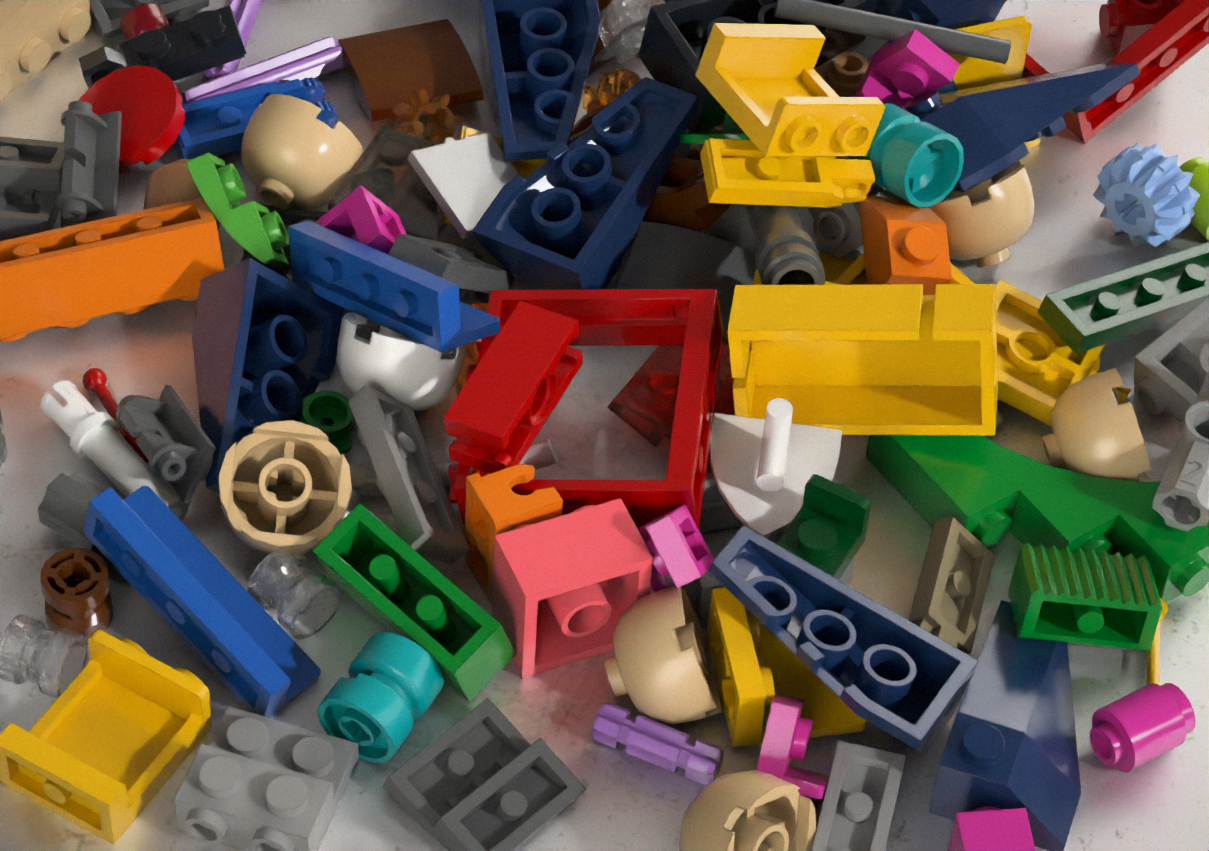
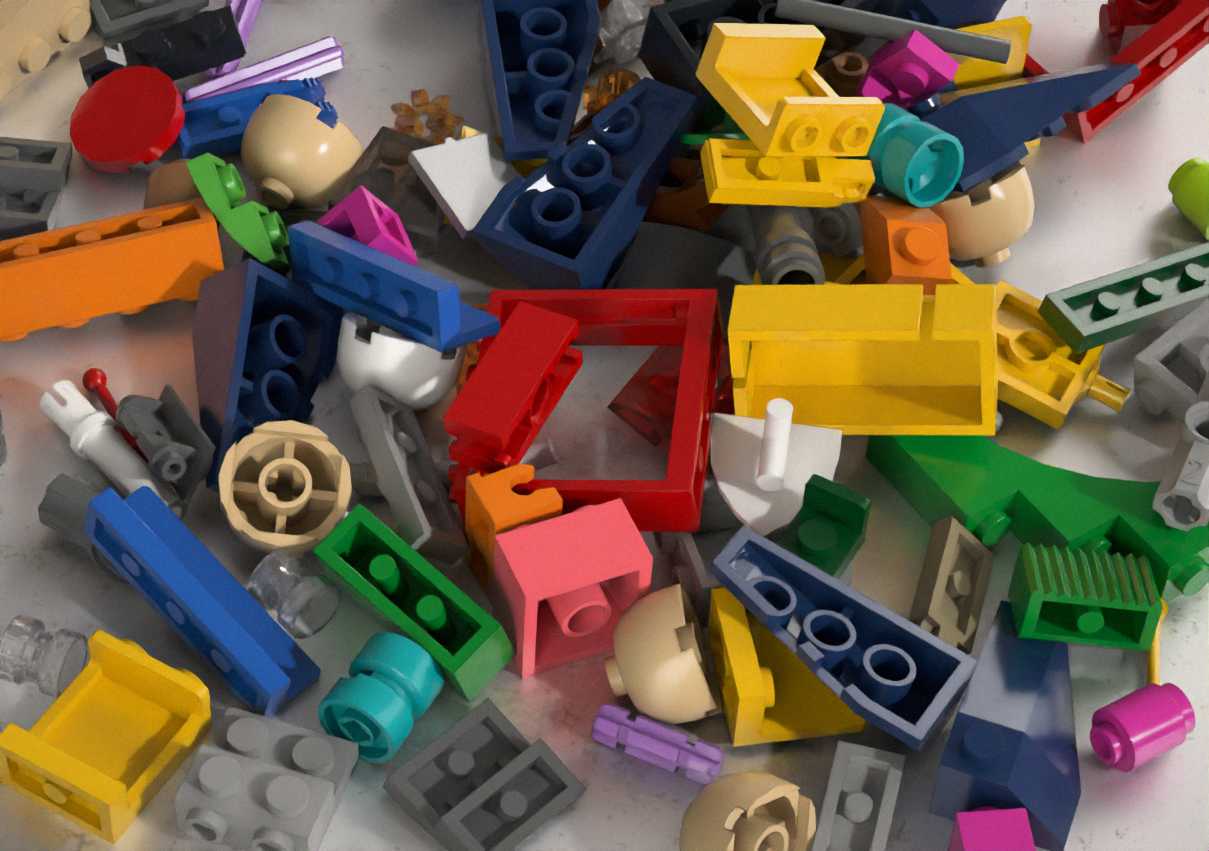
reddish brown wheel [41,548,113,642] -> none
dark grey hinge [56,101,122,228] -> none
dark red hinge [120,4,169,41] -> none
green plate [298,390,357,455] -> none
reddish brown slope [338,19,484,122] -> none
dark grey hinge [388,233,514,304] -> none
dark pink bracket [637,504,714,592] -> none
dark pink bracket [756,693,829,799] -> none
tan cylinder [1042,368,1153,482] -> none
light blue gear [1093,143,1200,247] -> none

